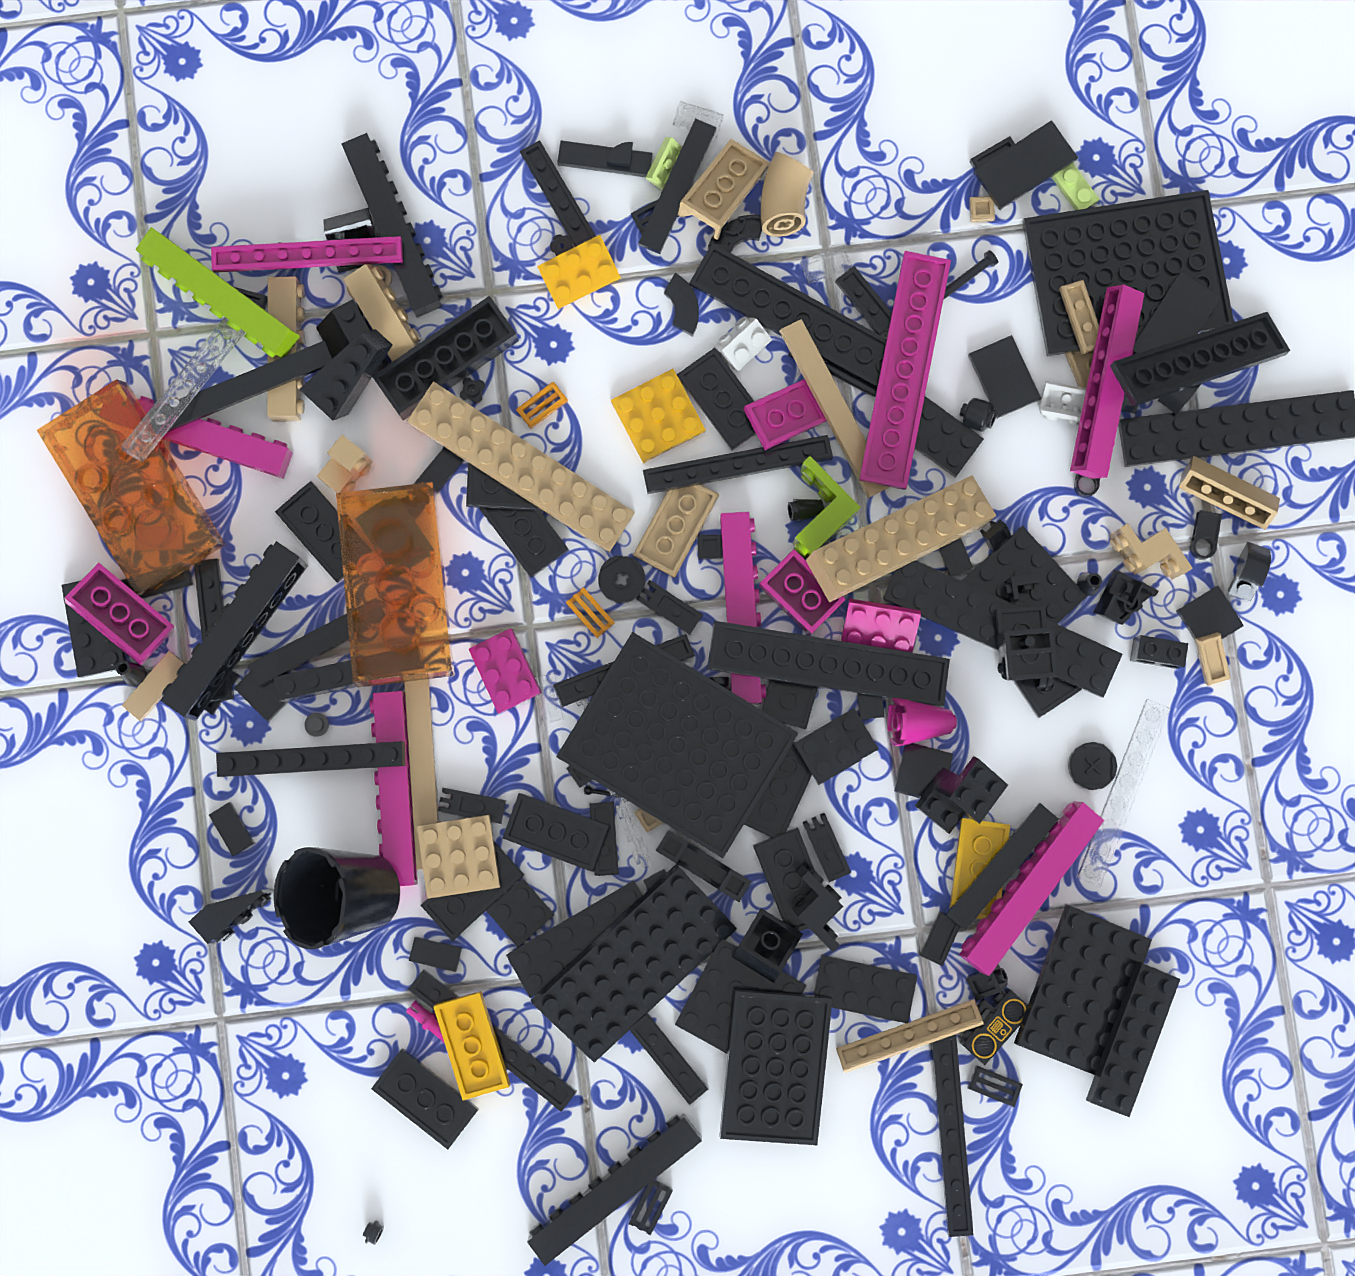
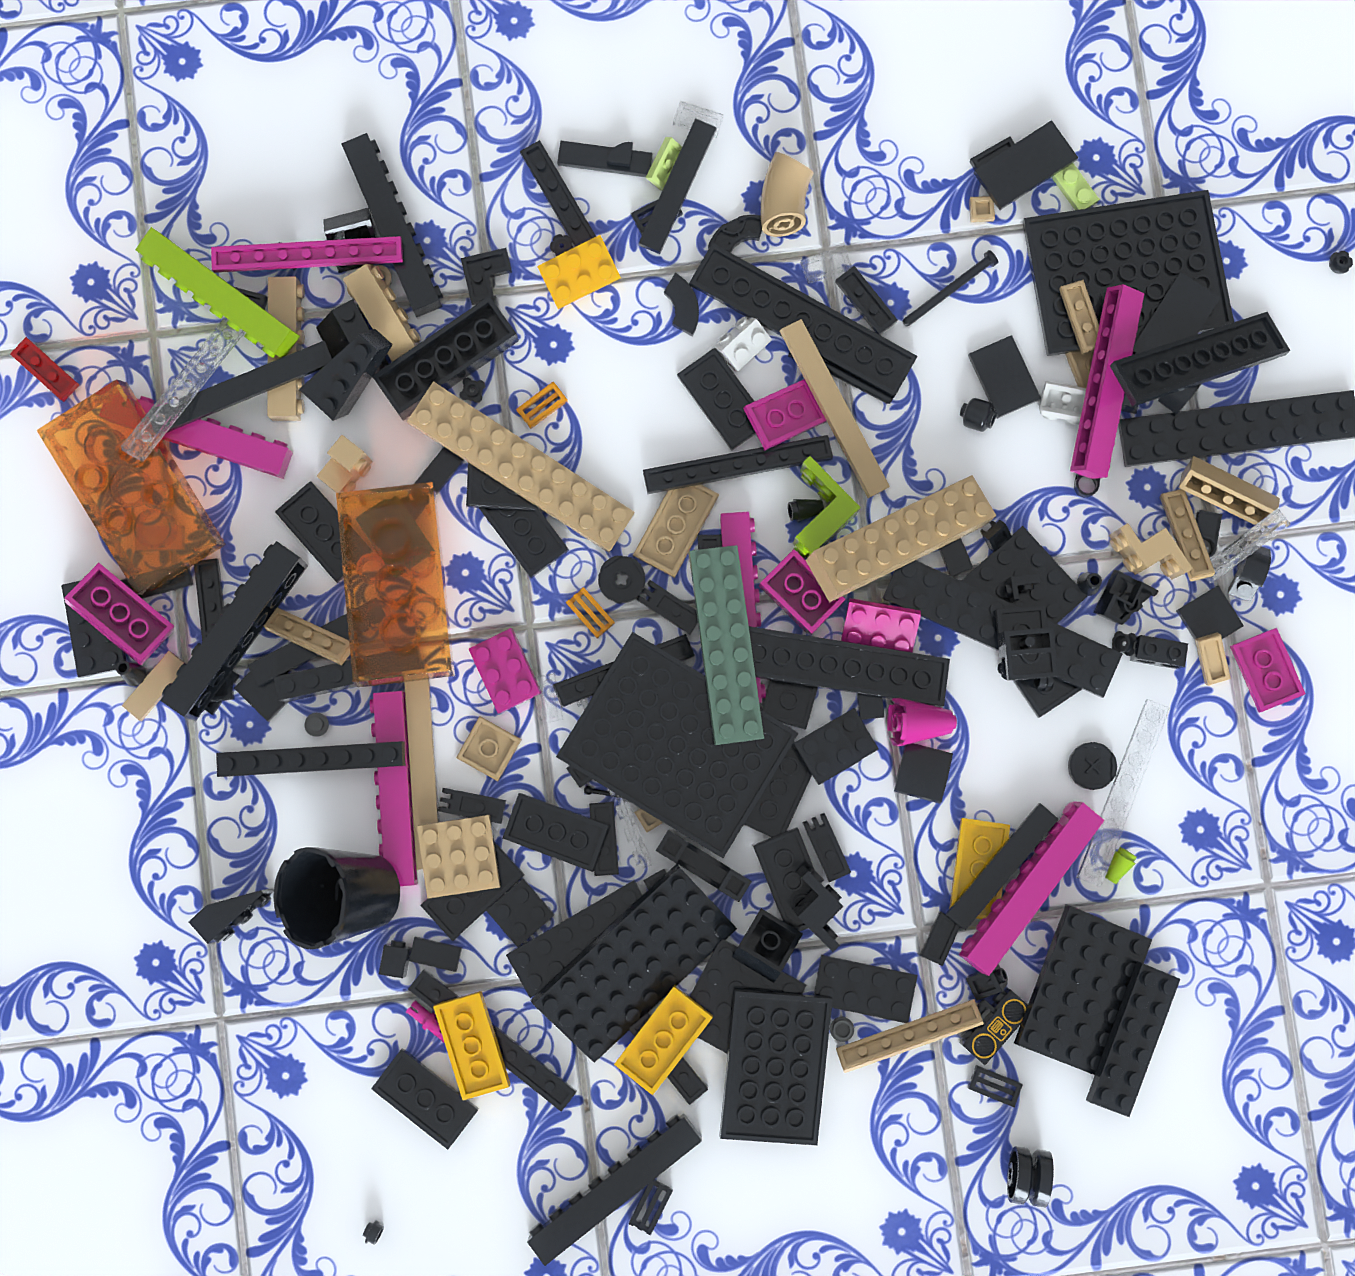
black tile [209,802,255,856] -> none
yellow plate [610,368,706,463] -> none
tan plate [678,139,770,240] -> none
dark pink plate [859,251,951,490] -> none
black plate [915,396,984,478] -> none
black bracket [915,756,1008,834] -> none
black plate [931,1034,974,1237] -> none
none -> red plate [10,337,80,402]
none -> tan tile [264,607,355,666]
none -> black brick [379,940,412,979]
none -> tan tile [456,716,522,781]
none -> black plate [461,248,512,305]
none -> yellow plate [614,985,713,1095]
none -> sand green plate [688,545,764,745]
none -> dark grey plate [830,1017,854,1042]
none -> black wheel [1007,1146,1054,1208]
none -> lime cone [1104,847,1137,884]
none -> black plate [1112,631,1137,656]
none -> tan tile [1160,489,1215,582]
none -> clear tile [1206,508,1291,584]
none -> dark pink plate [1230,628,1306,713]
none -> black plate [1329,251,1353,274]

